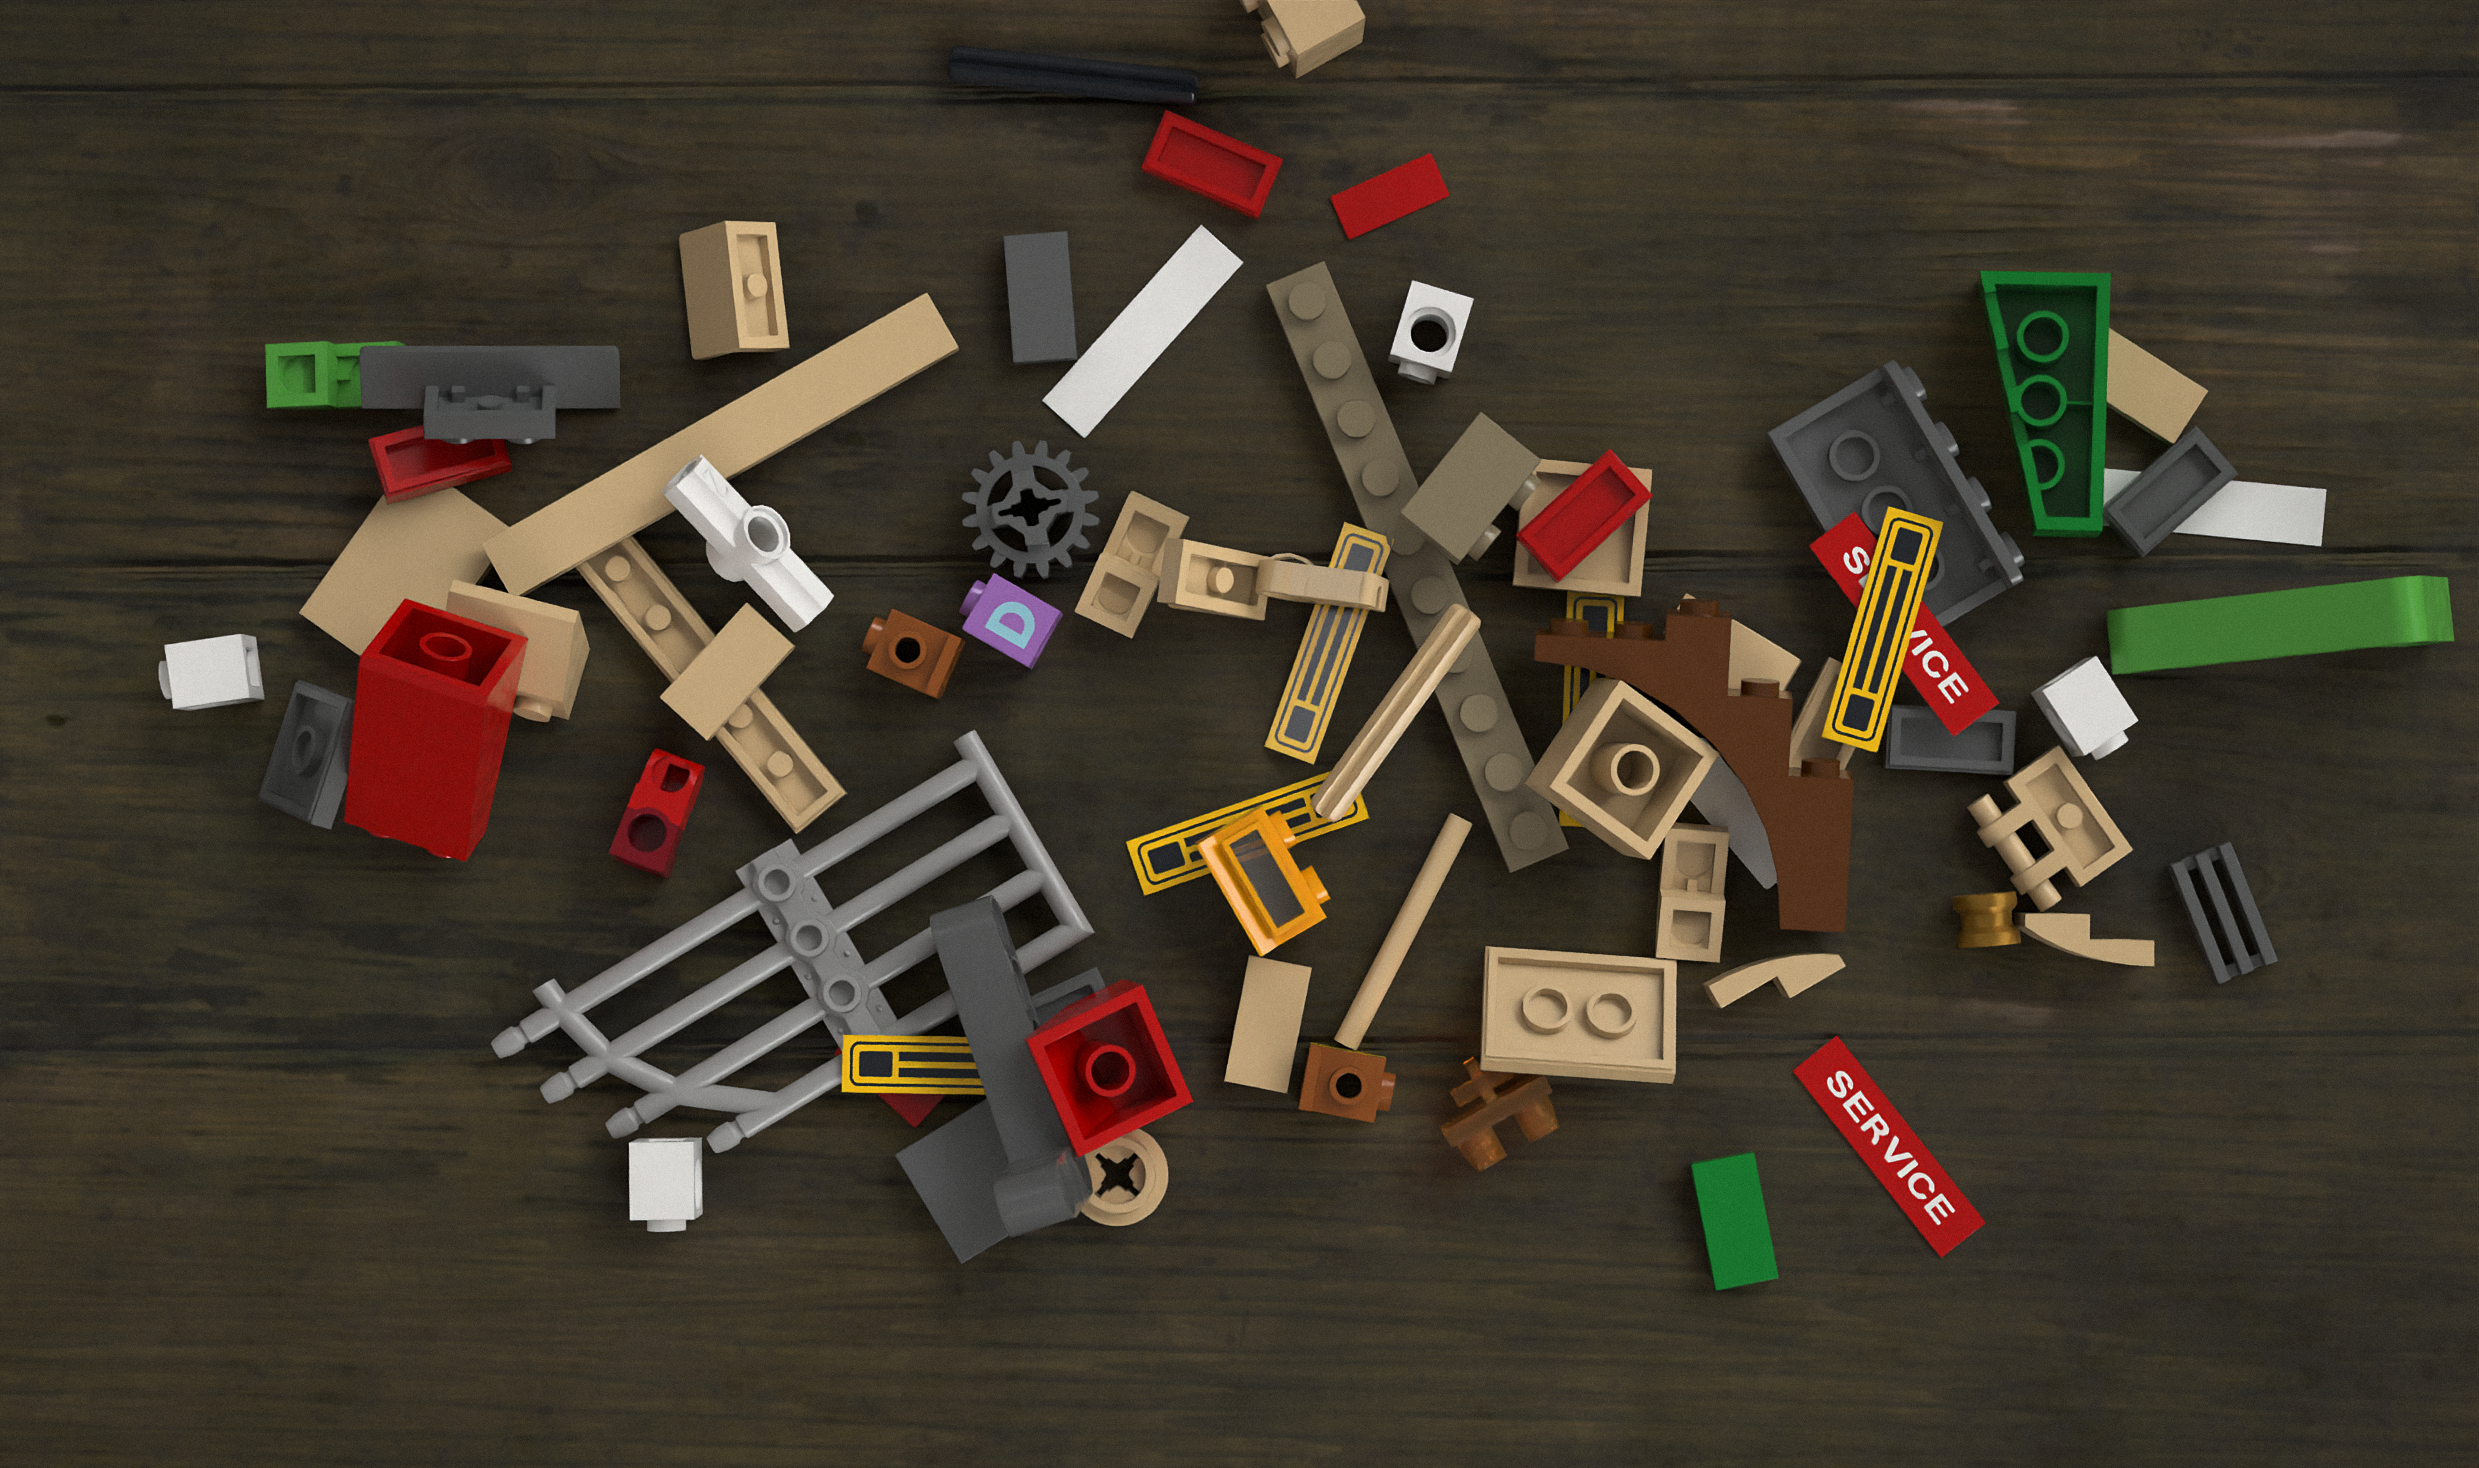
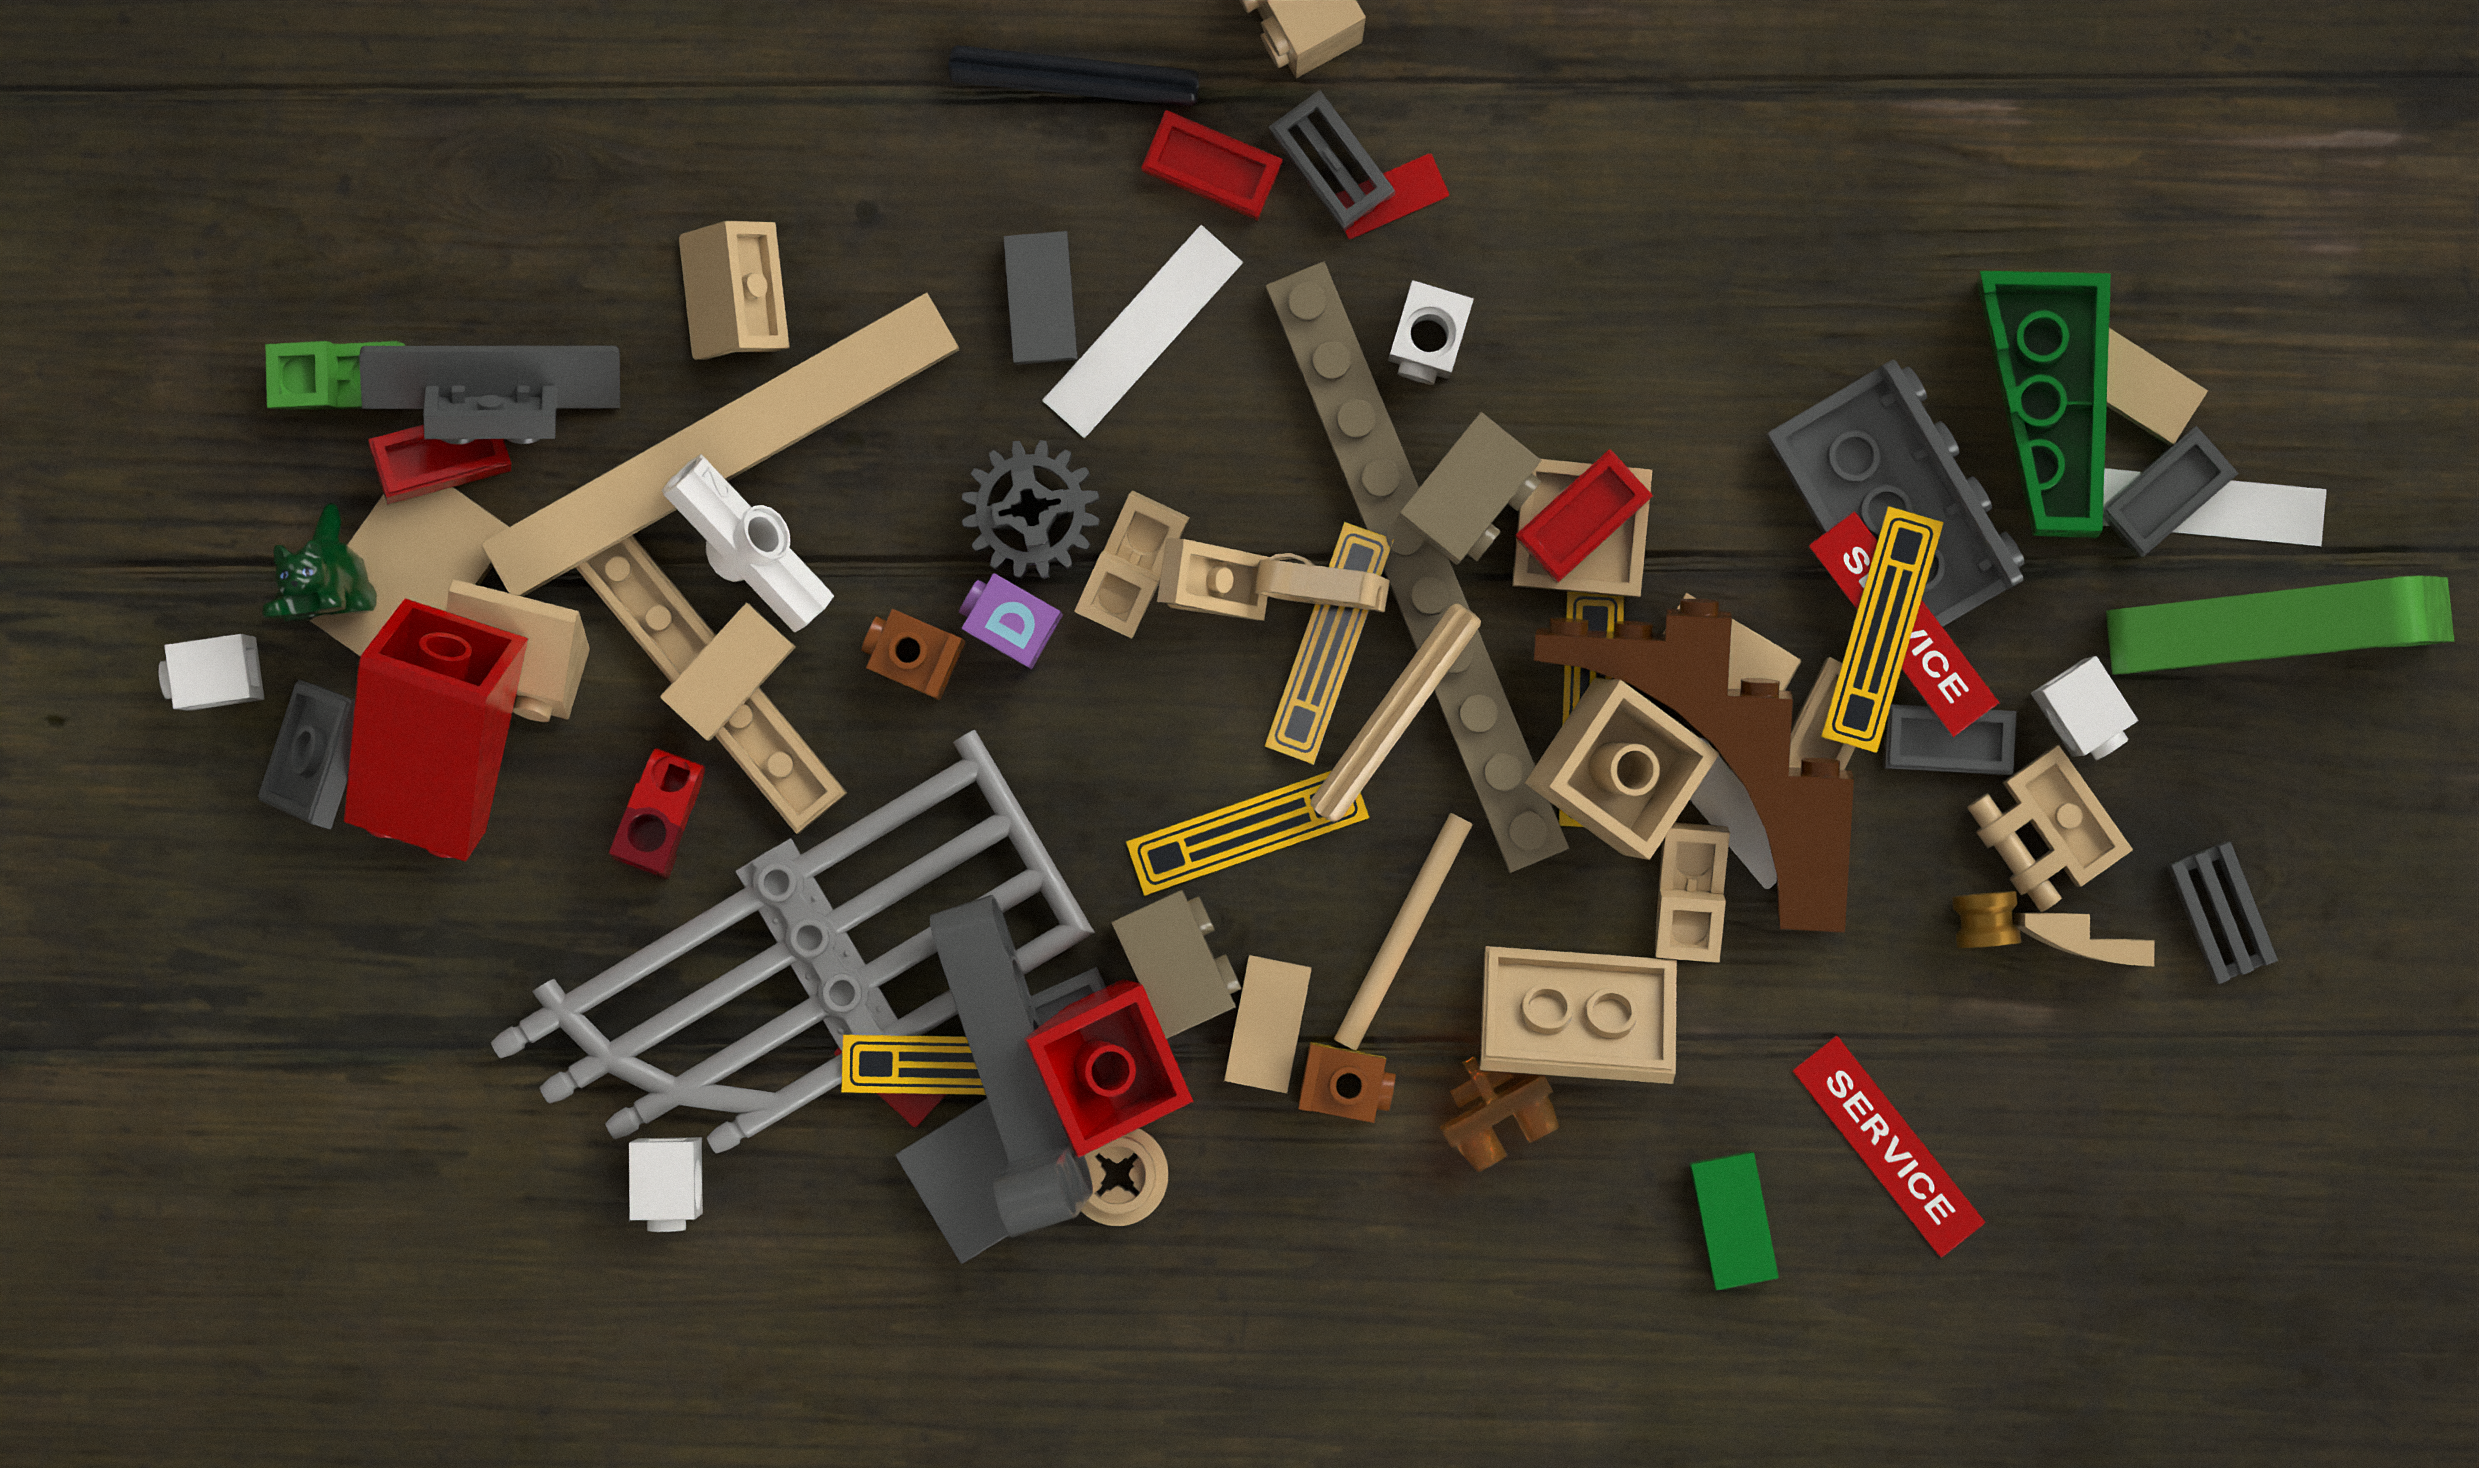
light orange window [1195,804,1331,957] -> none
tan slope [1702,952,1845,1008] -> none
none -> dark green animal [262,503,377,622]
none -> dark tan brick [1111,889,1242,1039]
none -> dark grey tile [1269,90,1395,232]

